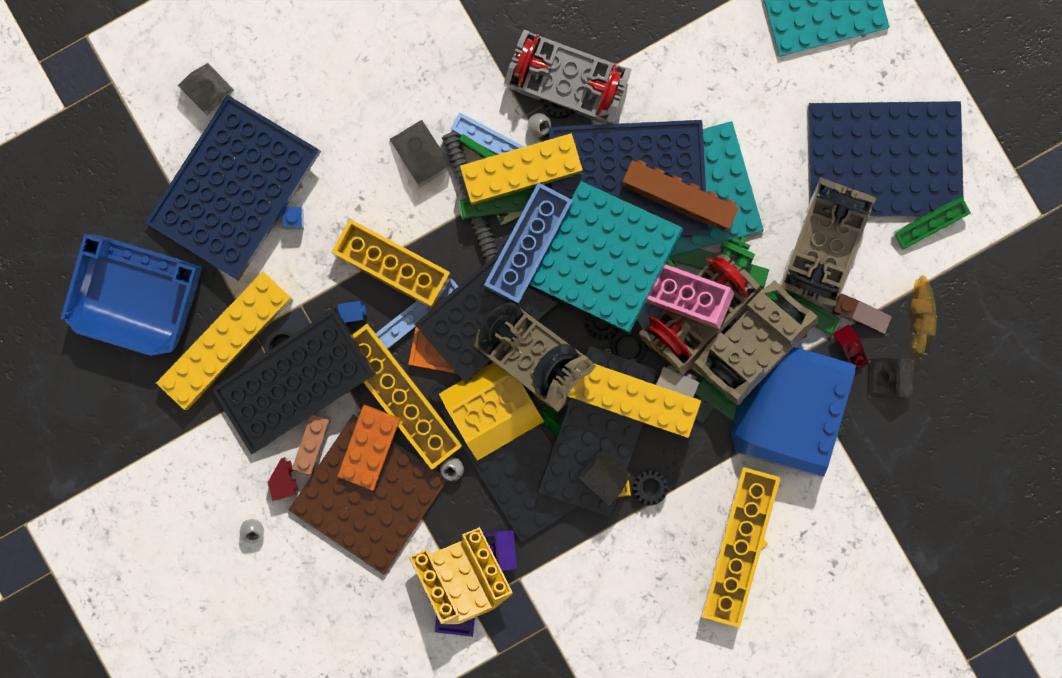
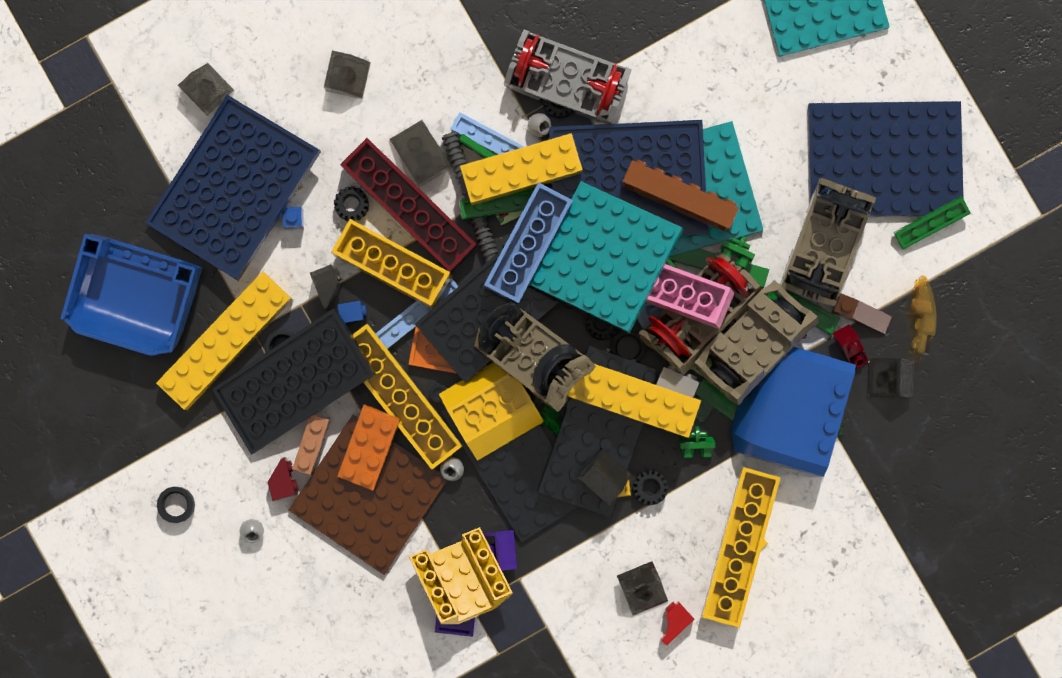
none -> black tyre [157,486,195,523]
none -> clear smoke slope [310,264,343,312]
none -> clear smoke slope [324,50,371,99]
none -> black tyre [334,186,369,221]
none -> dark red brick [340,138,477,273]
none -> clear smoke slope [617,561,668,615]
none -> red arch [660,602,695,646]
none -> green hips [679,426,715,458]

